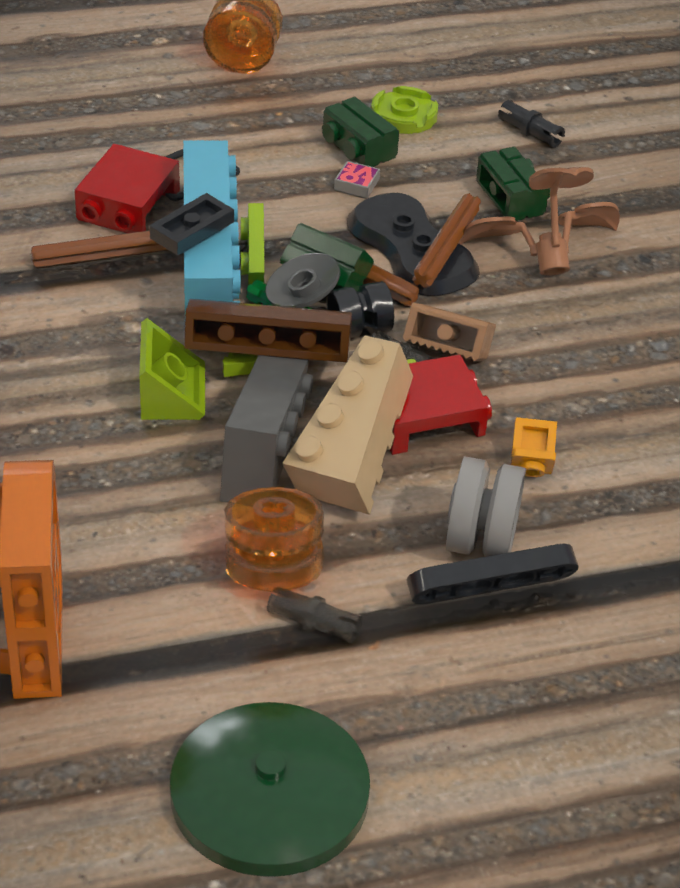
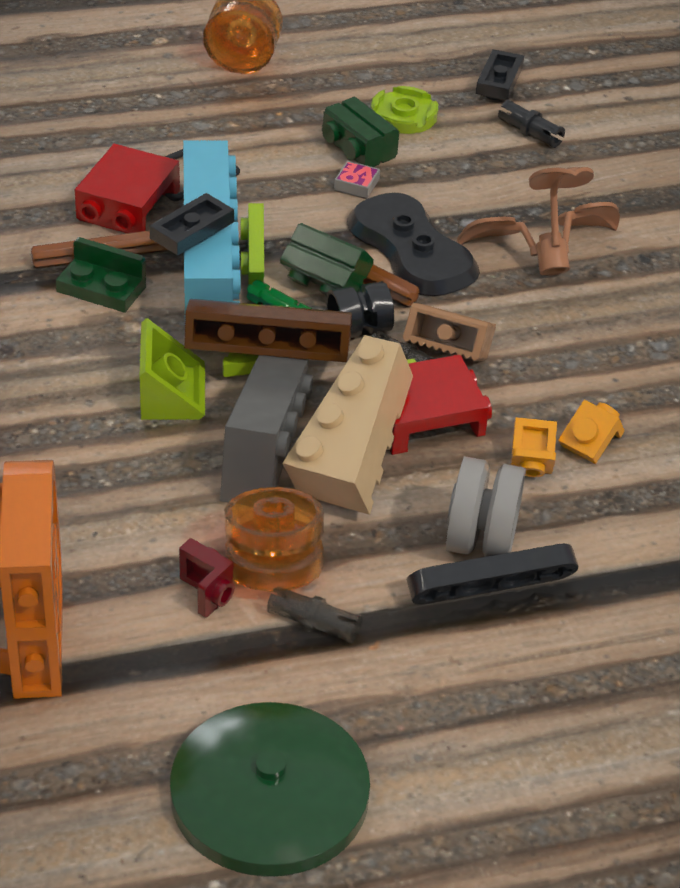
dark grey dish [266,253,340,308] -> none
dark orange axle [412,193,481,288] -> none
dark green brick [476,146,550,221] -> none
none -> dark green bracket [56,237,146,313]
none -> dark red bracket [179,538,235,618]
none -> black plate [476,49,524,100]
none -> light orange bracket [558,399,625,464]

